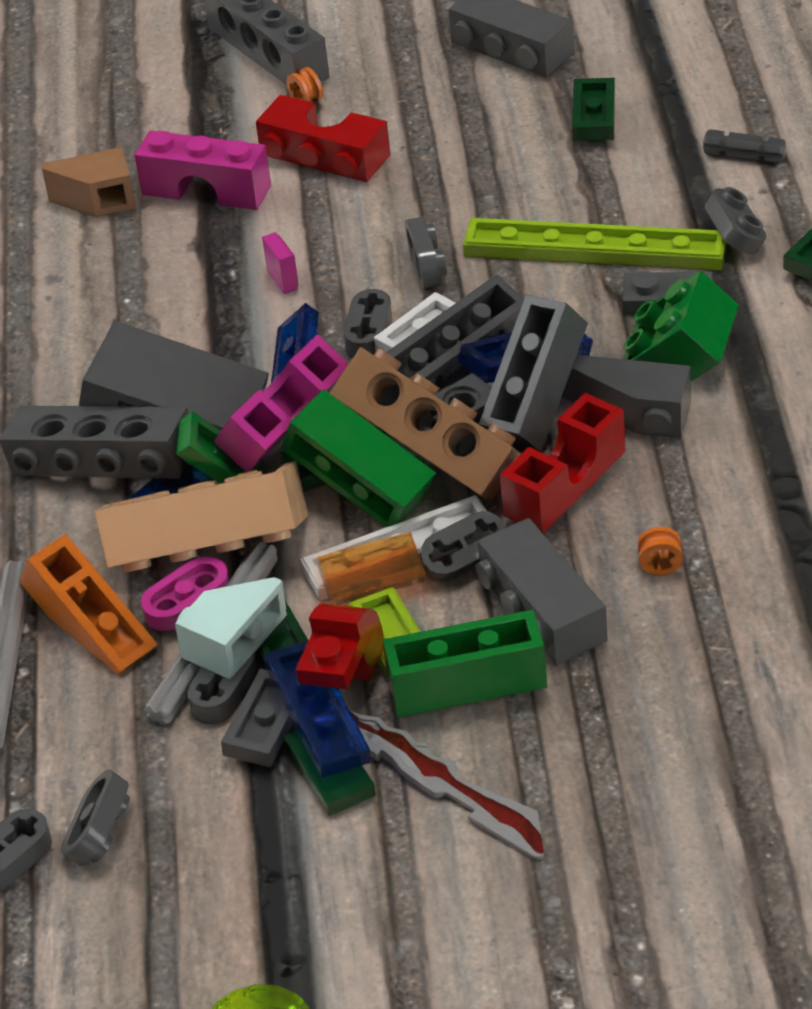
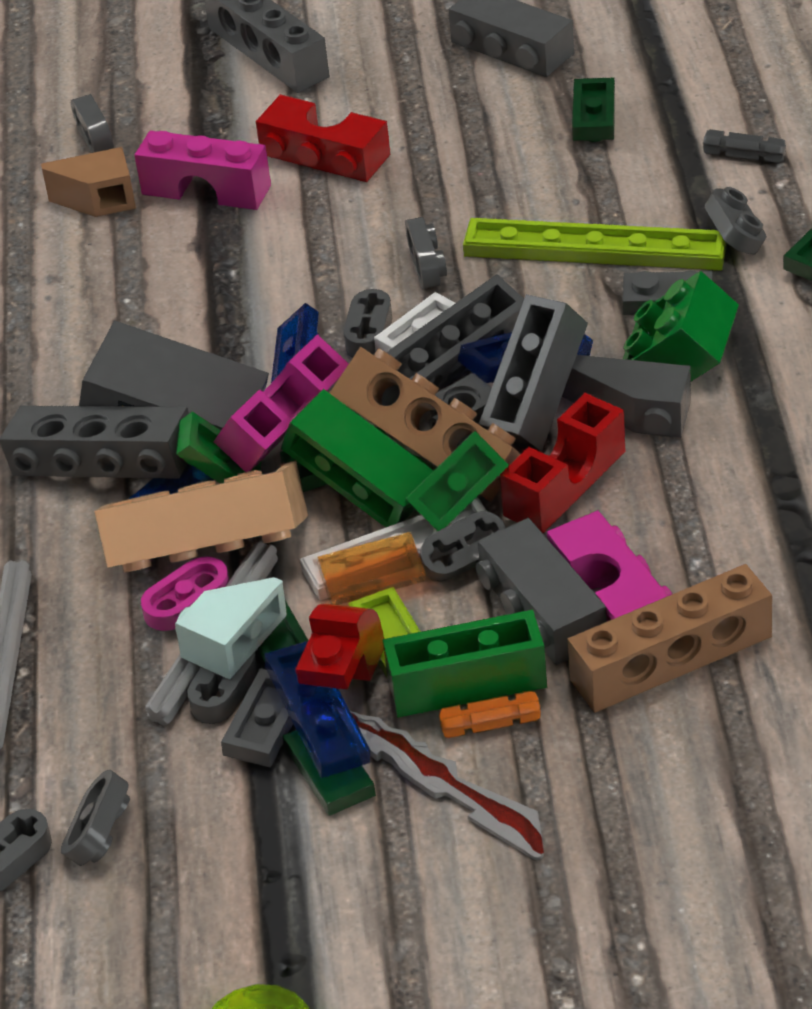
orange slope [20,533,158,675] -> none
dark pink tile [262,232,299,294] -> none
orange bush [286,67,323,102] -> none
orange bush [637,527,683,575] -> none
none -> dark grey beam [70,94,114,153]
none -> green plate [405,431,509,531]
none -> orange axle [439,691,541,738]
none -> dark pink arch [547,510,672,622]
none -> medium nougat brick [567,564,772,713]

